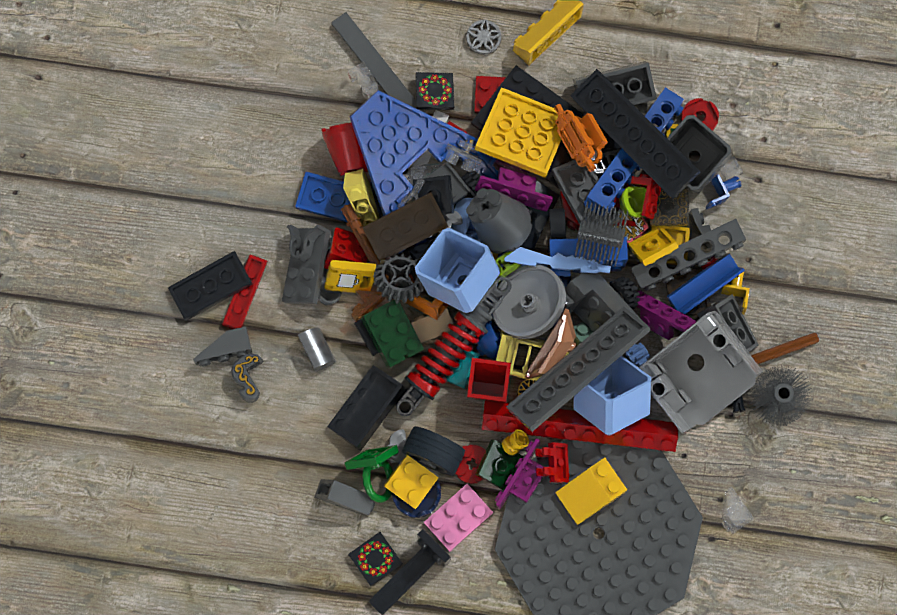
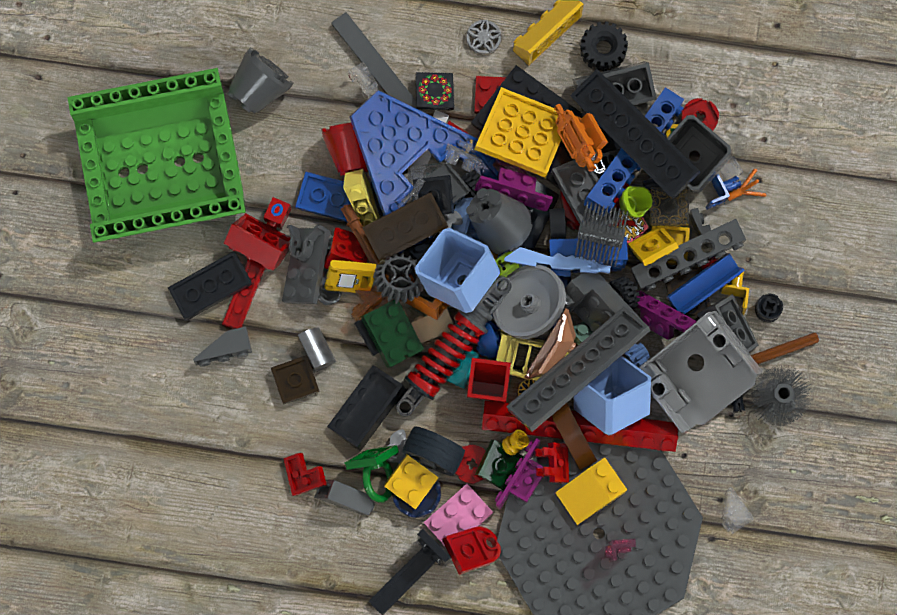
dark grey animal [231,353,264,403] -> none
tile [348,532,403,586] -> none
red bracket [631,174,661,220] -> none
none -> bright green slope [67,68,246,243]
none -> red slope [224,213,291,270]
none -> dark grey cone [227,47,294,114]
none -> red brick [263,197,291,229]
none -> dark brown plate [271,355,320,405]
none -> red plate [283,453,327,496]
none -> red tile [442,526,501,575]
none -> reddish brown slope [552,403,597,470]
none -> black tyre [580,21,628,71]
none -> clear pink bracket [605,539,636,562]
none -> orange plant [728,169,766,201]
none -> black wheel [755,293,783,323]

